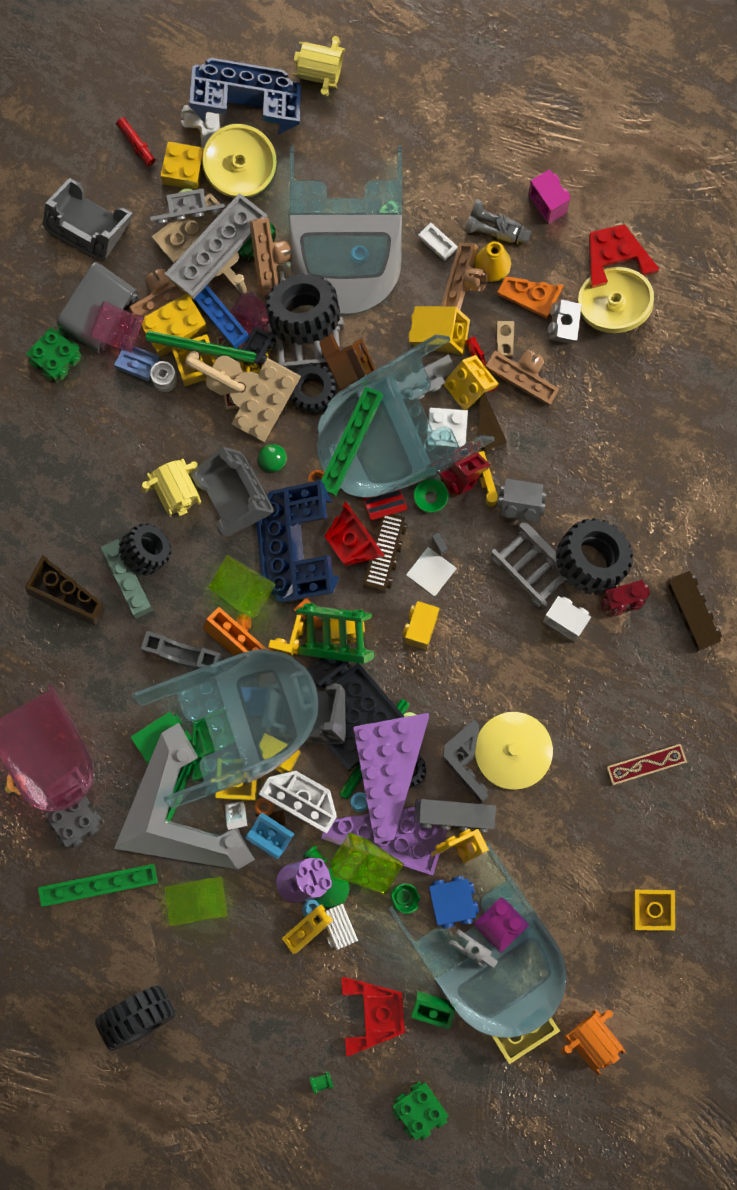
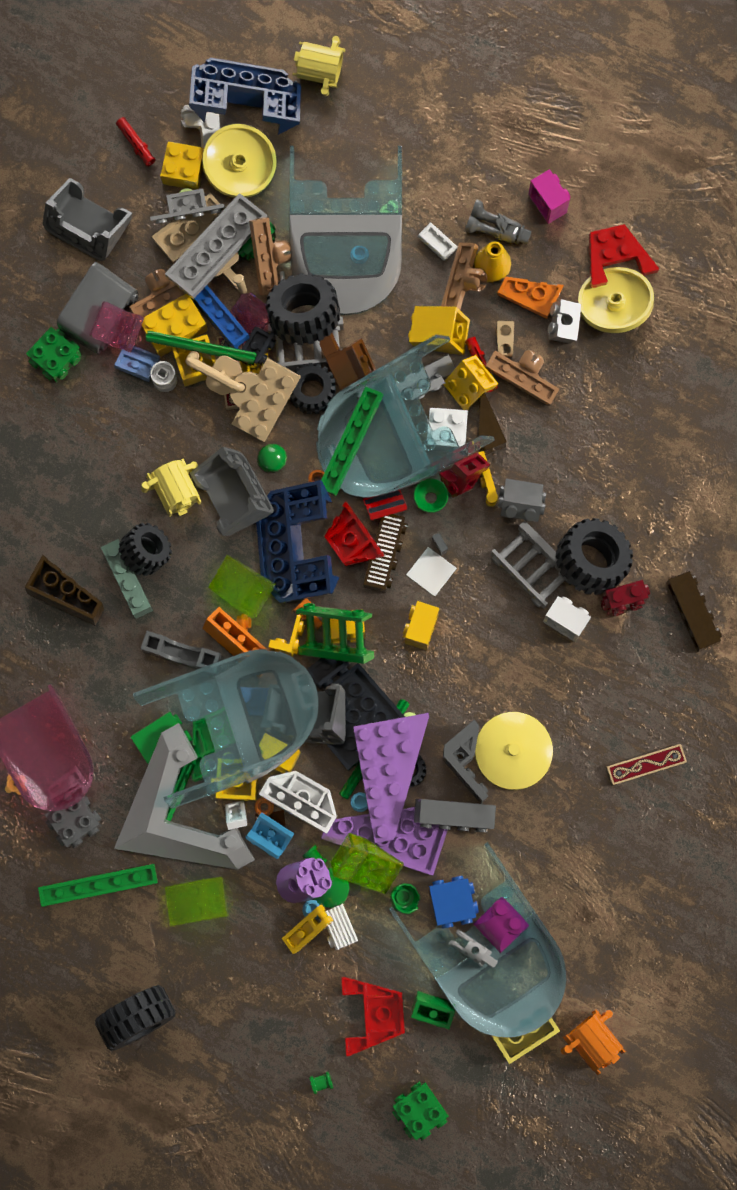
yellow bracket [430,829,489,863] -> none
yellow brick [632,890,675,931] -> none

